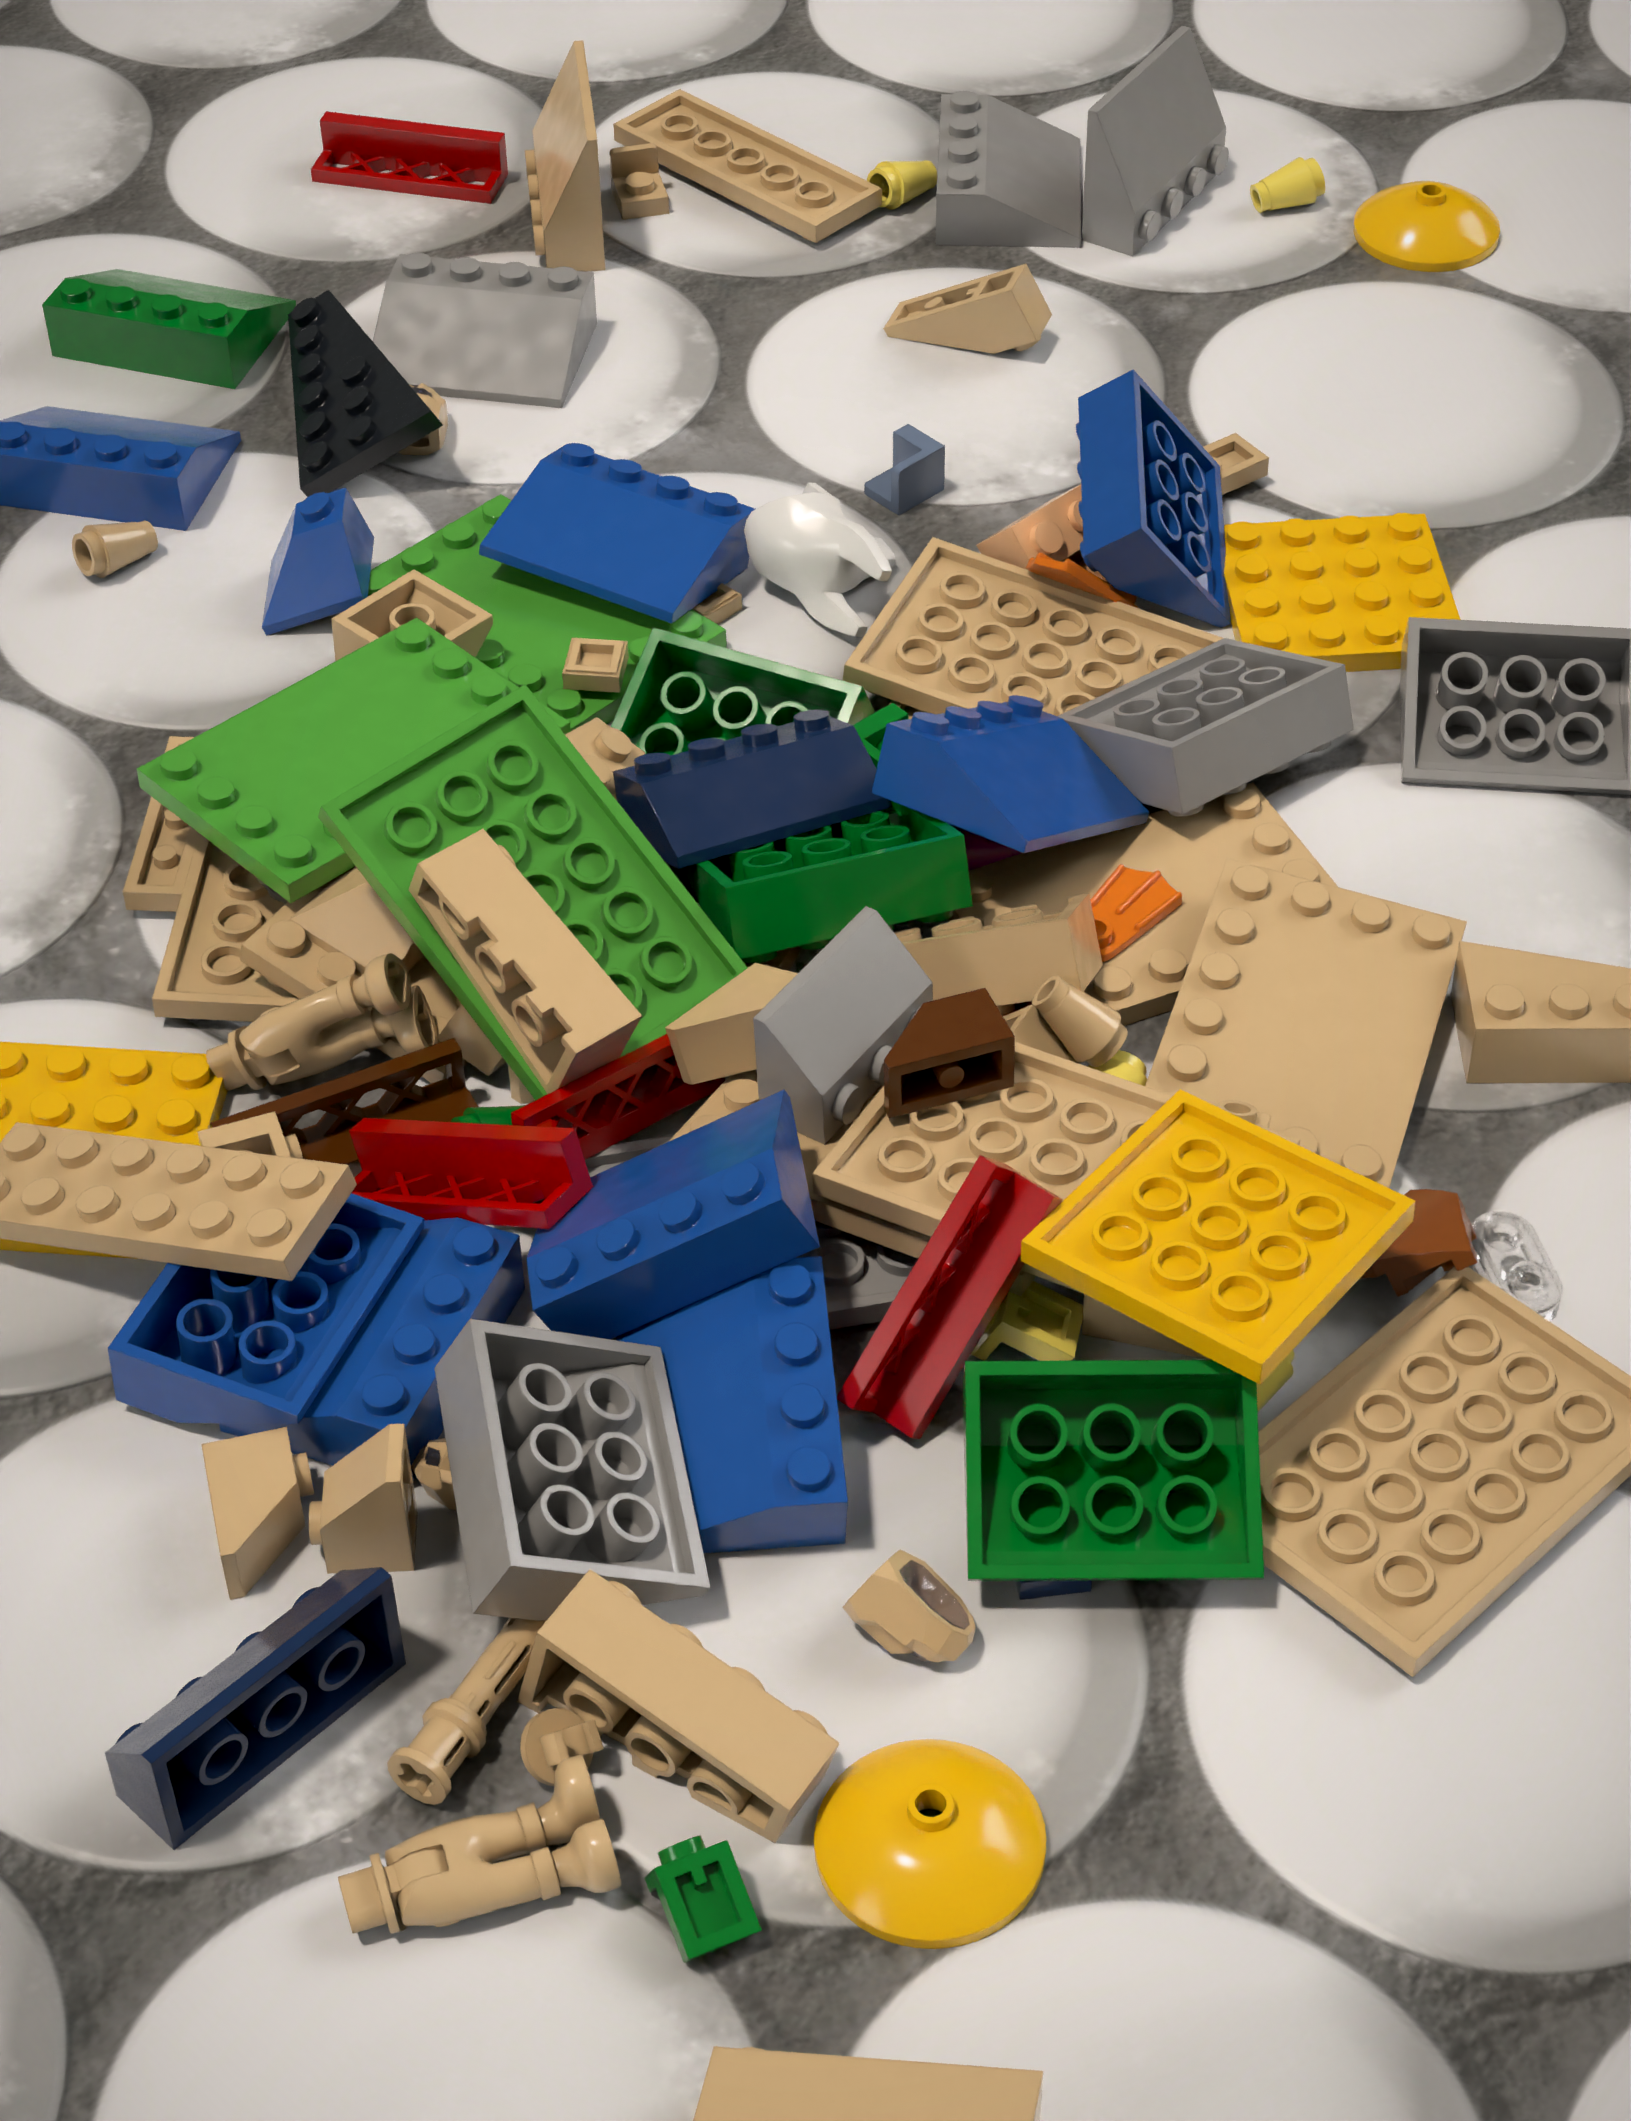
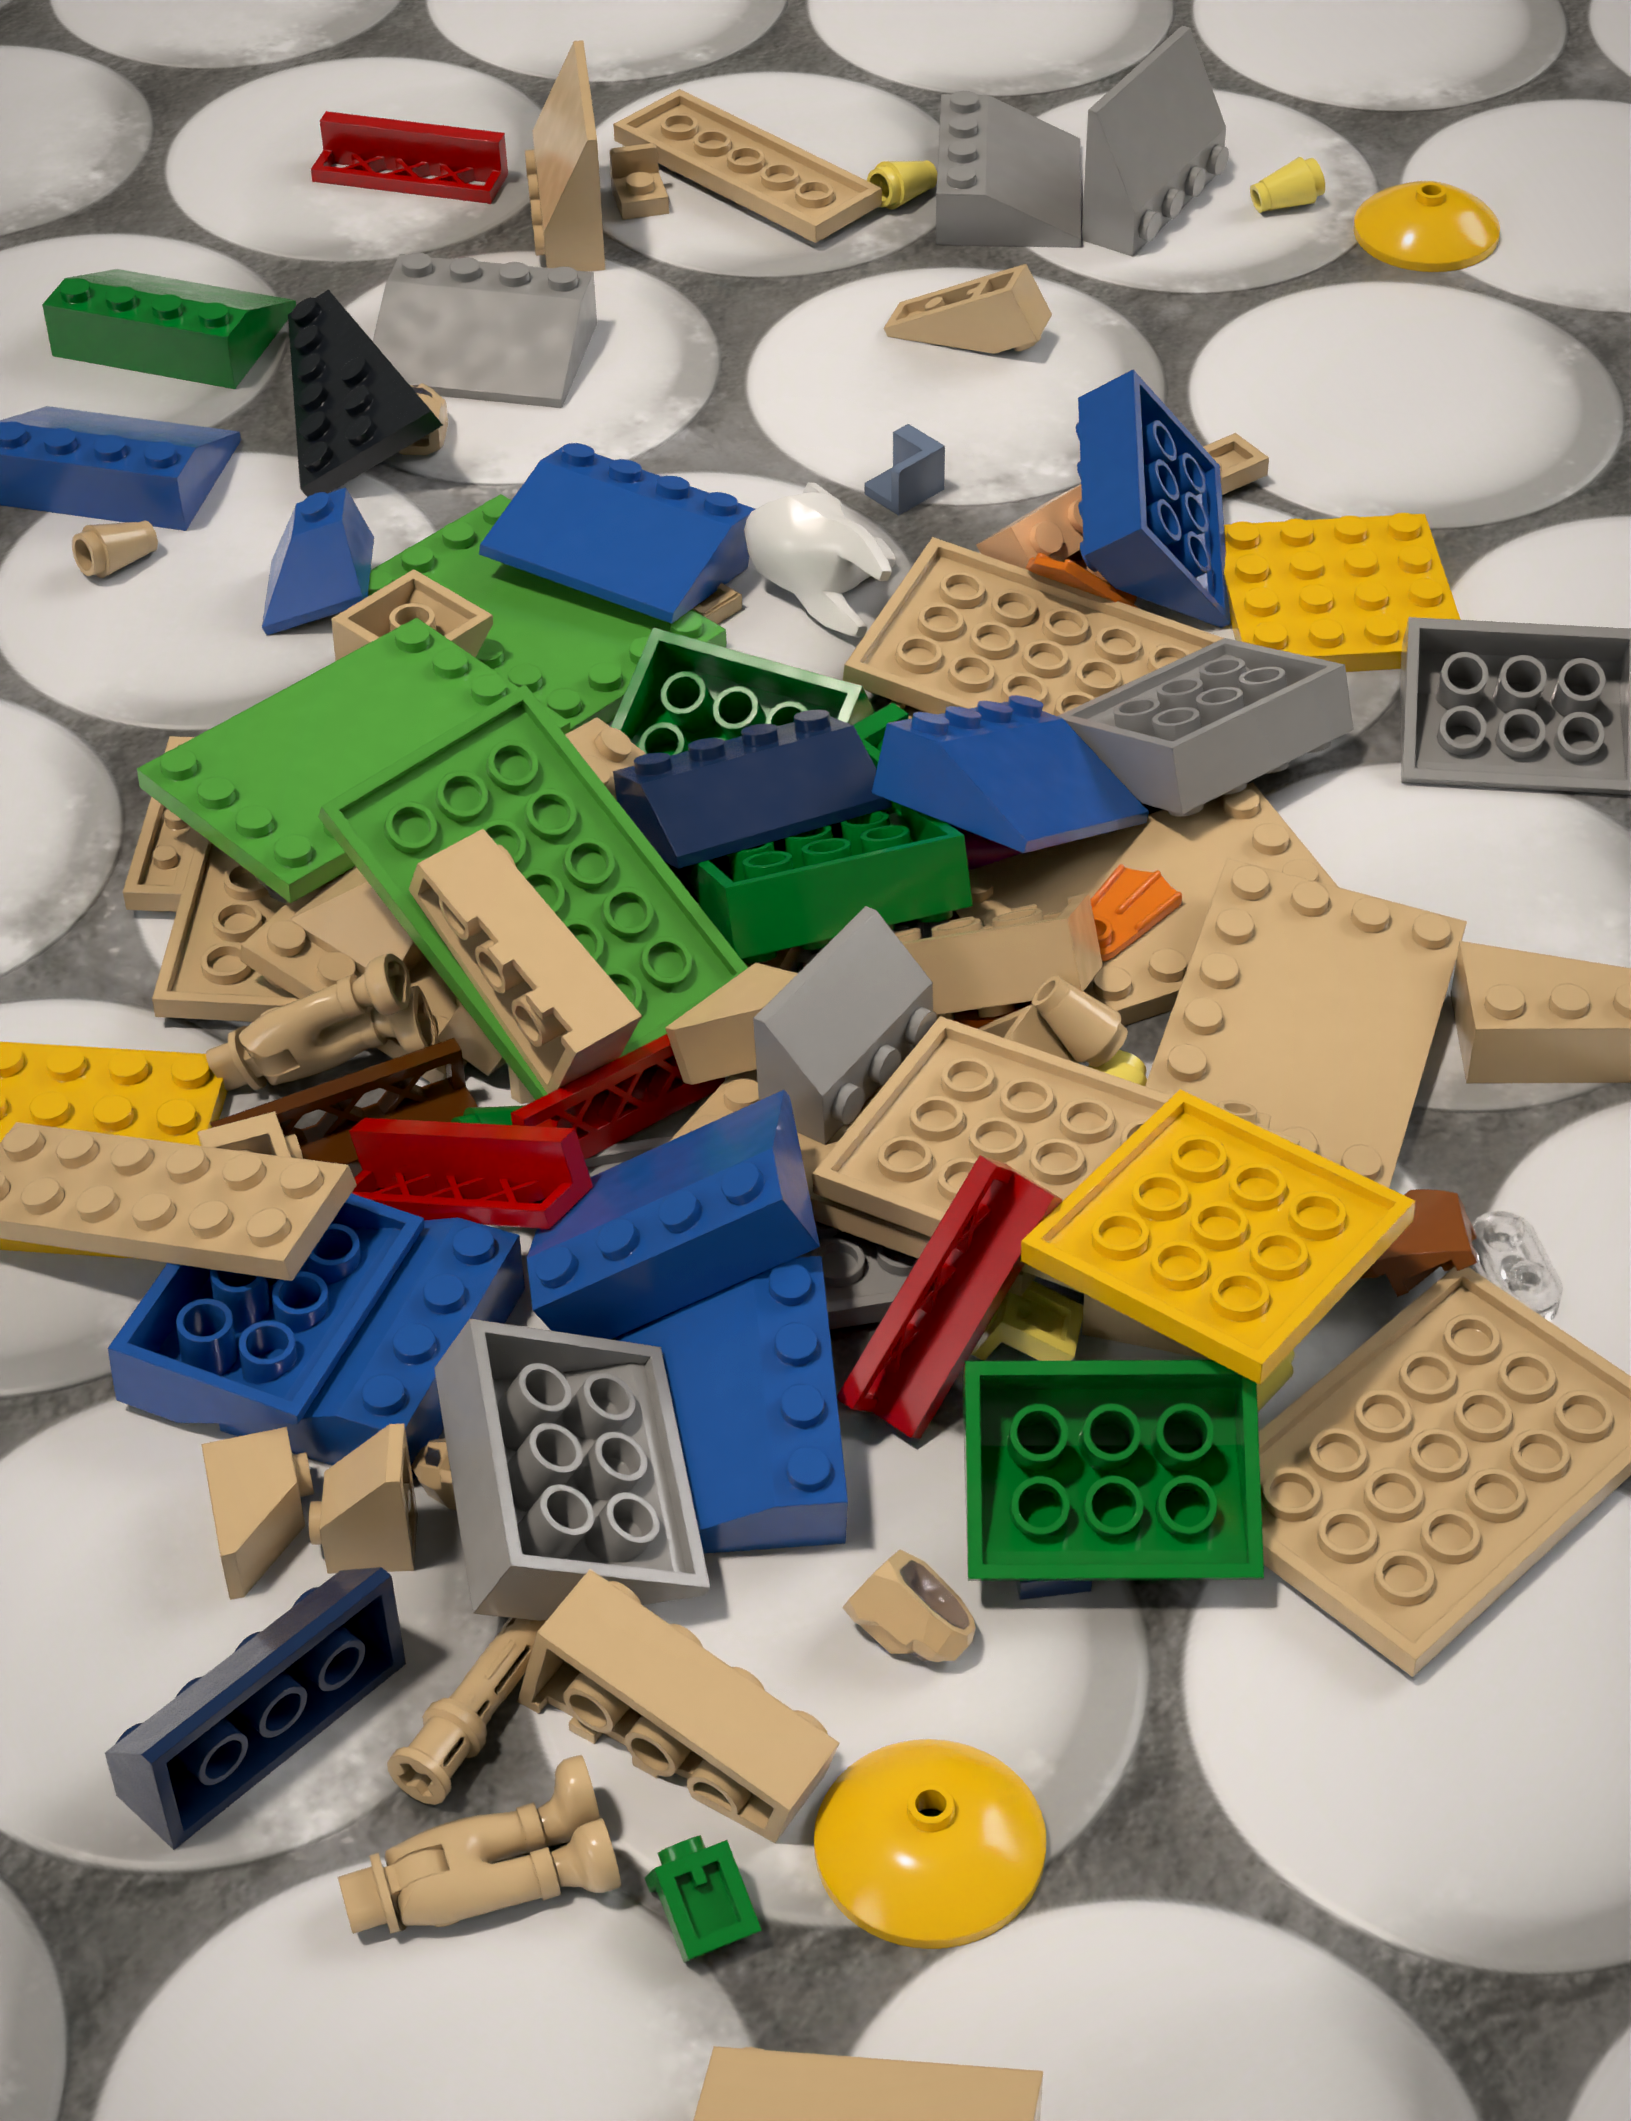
tan plate [520,1708,604,1786] -> none
tan tile [562,638,629,693] -> none
reddish brown slope [884,988,1015,1118] -> none

